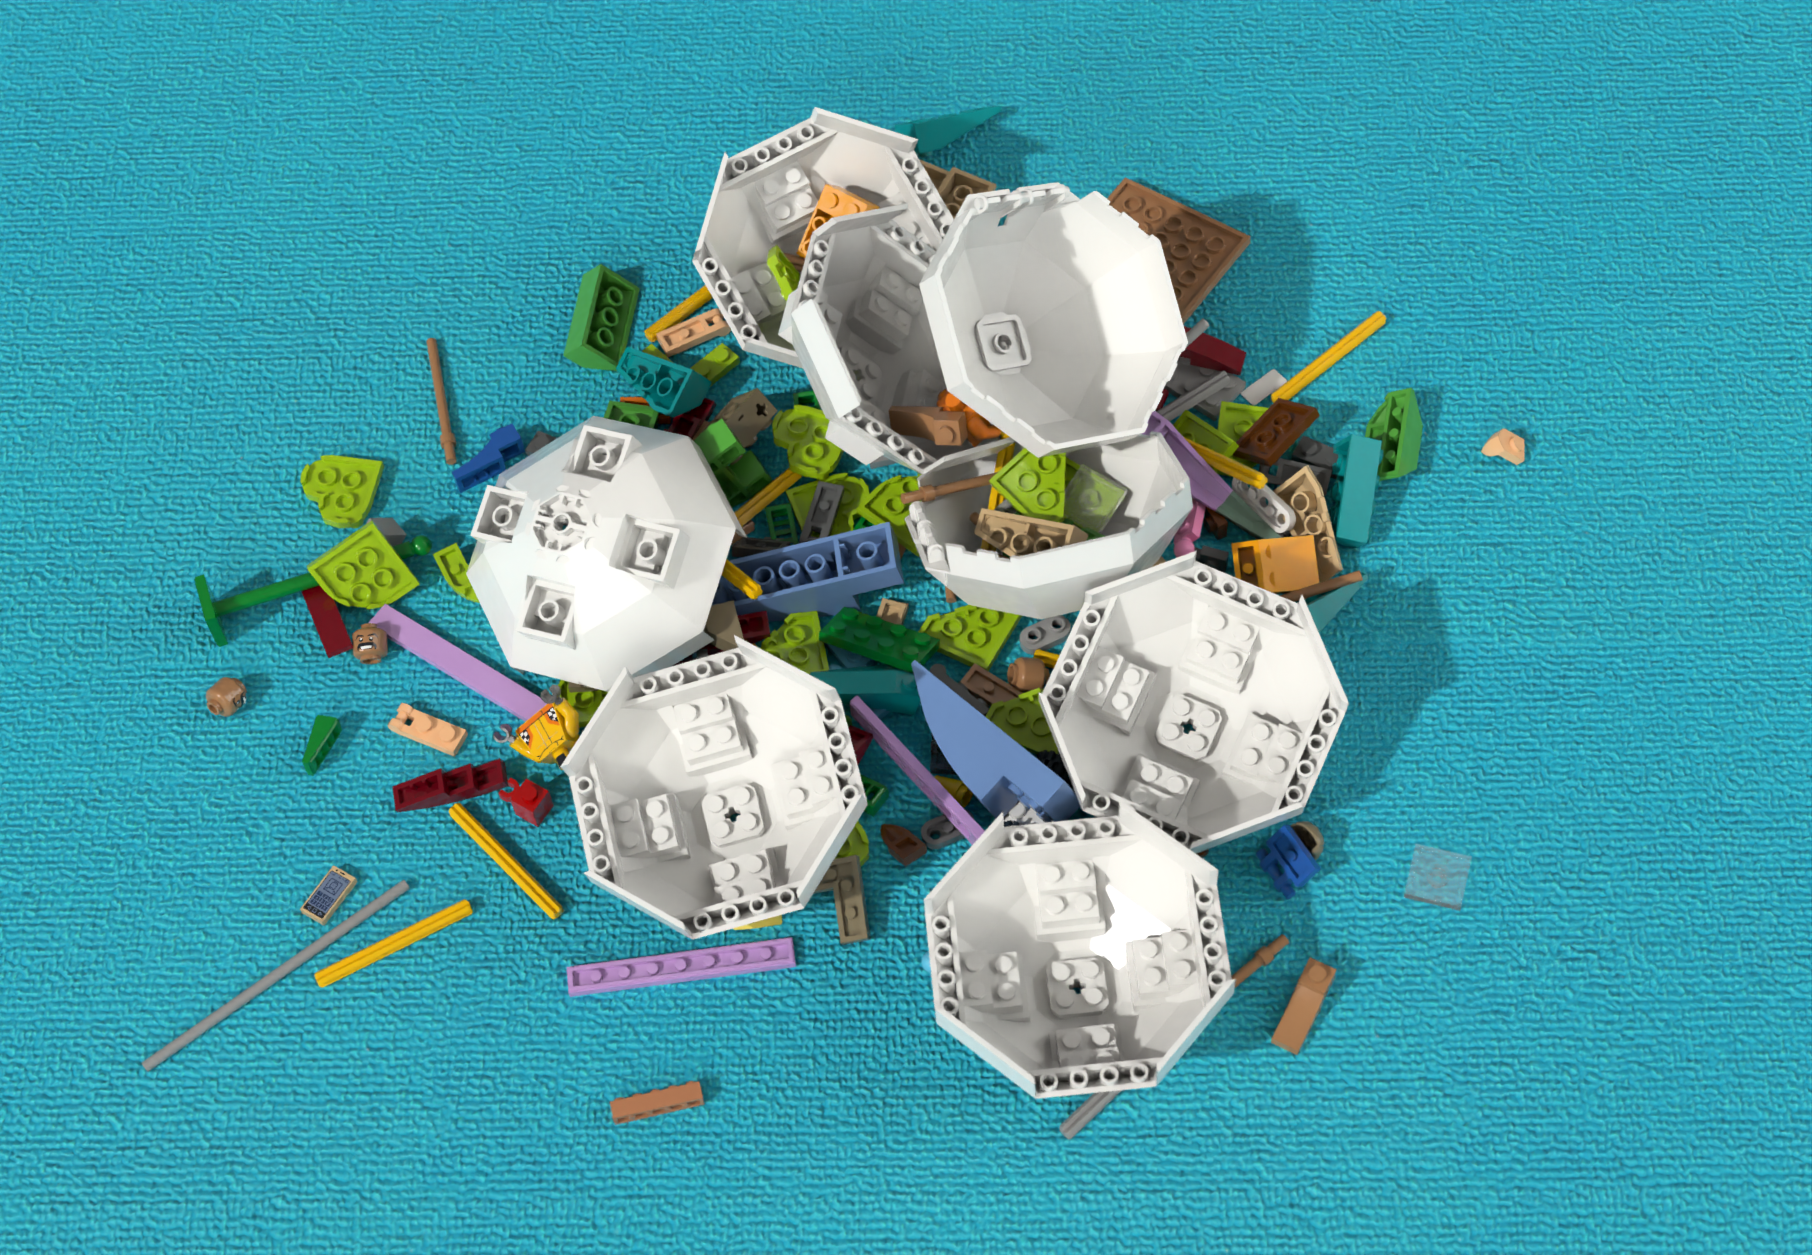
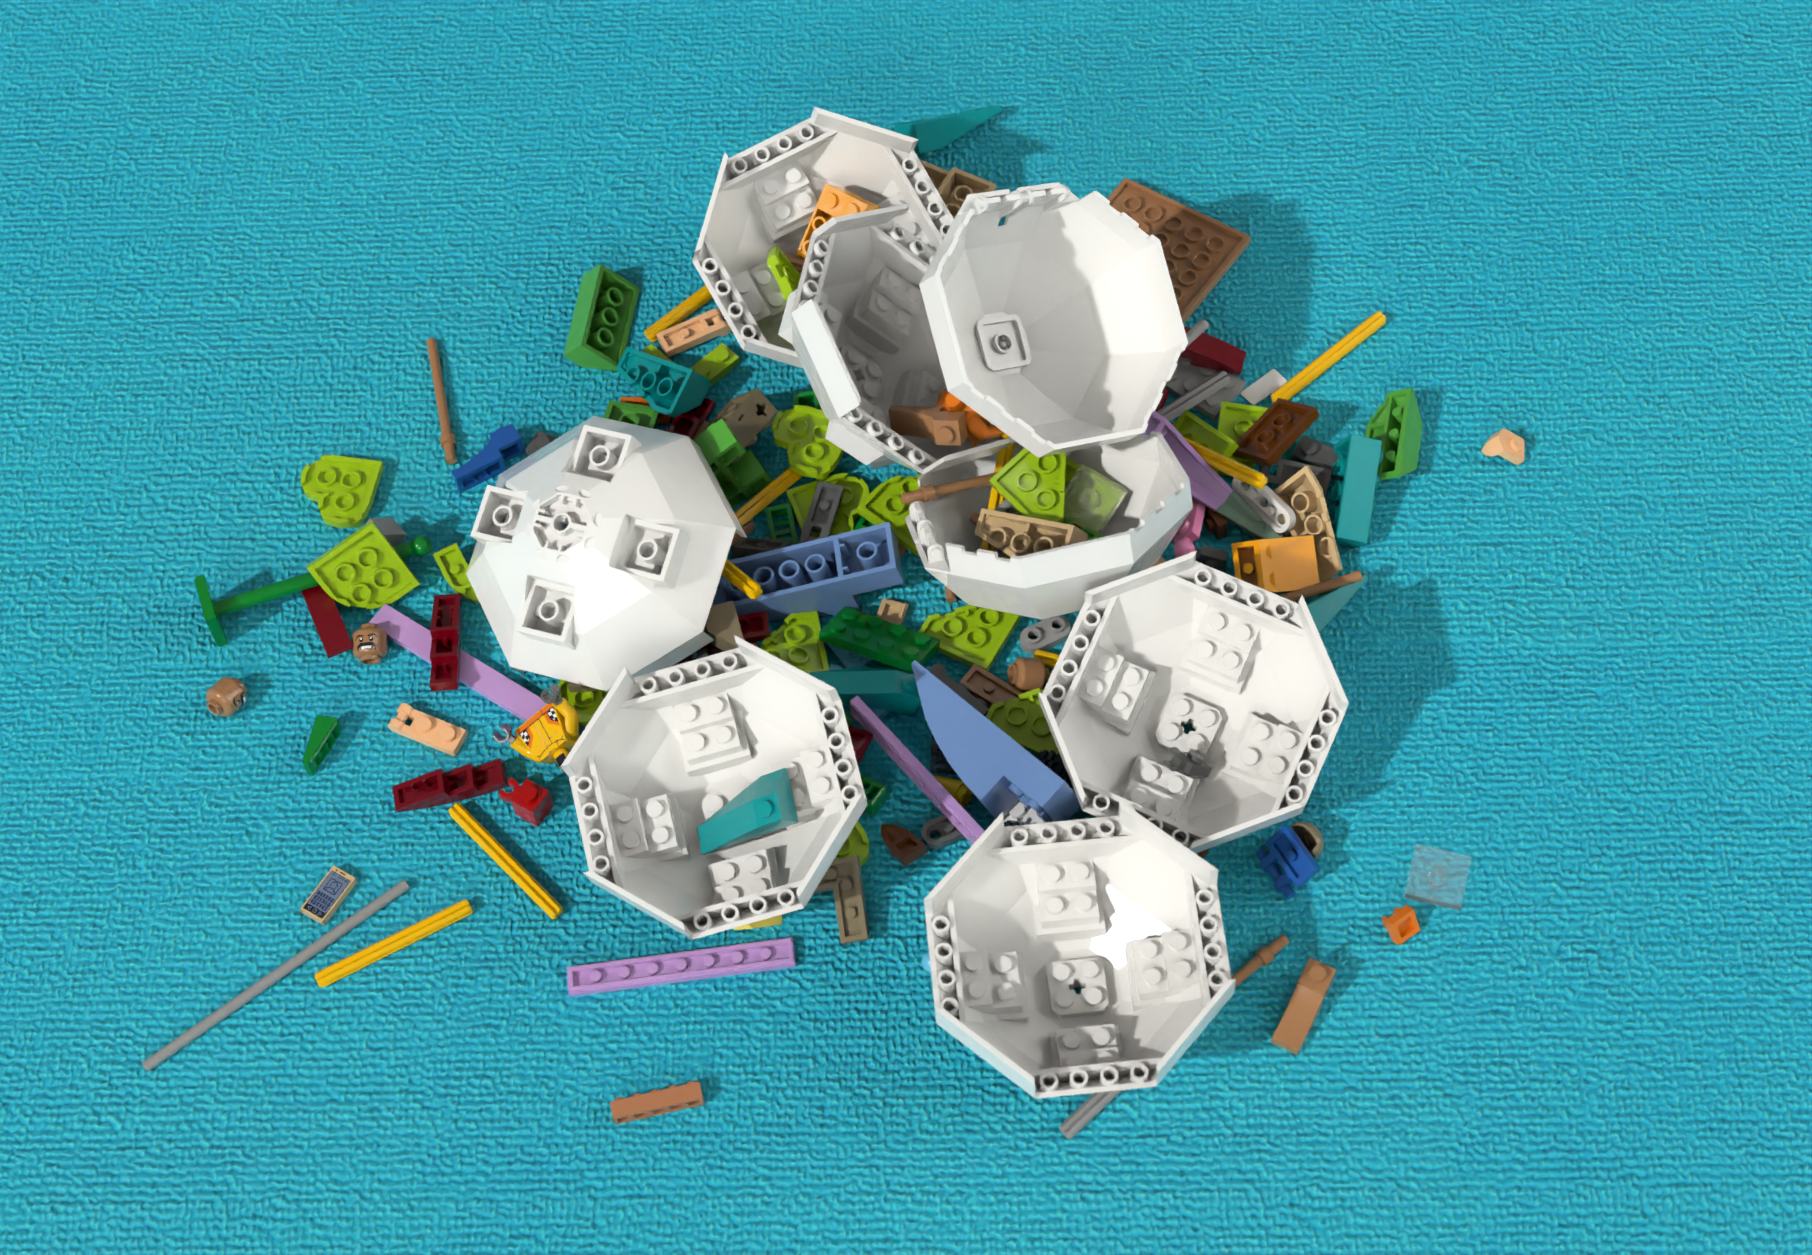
none -> dark red slope [429,593,462,691]
none -> teal wedge [696,768,799,855]
none -> dark grey plate [1163,747,1212,777]
none -> orange tile [1382,904,1420,946]

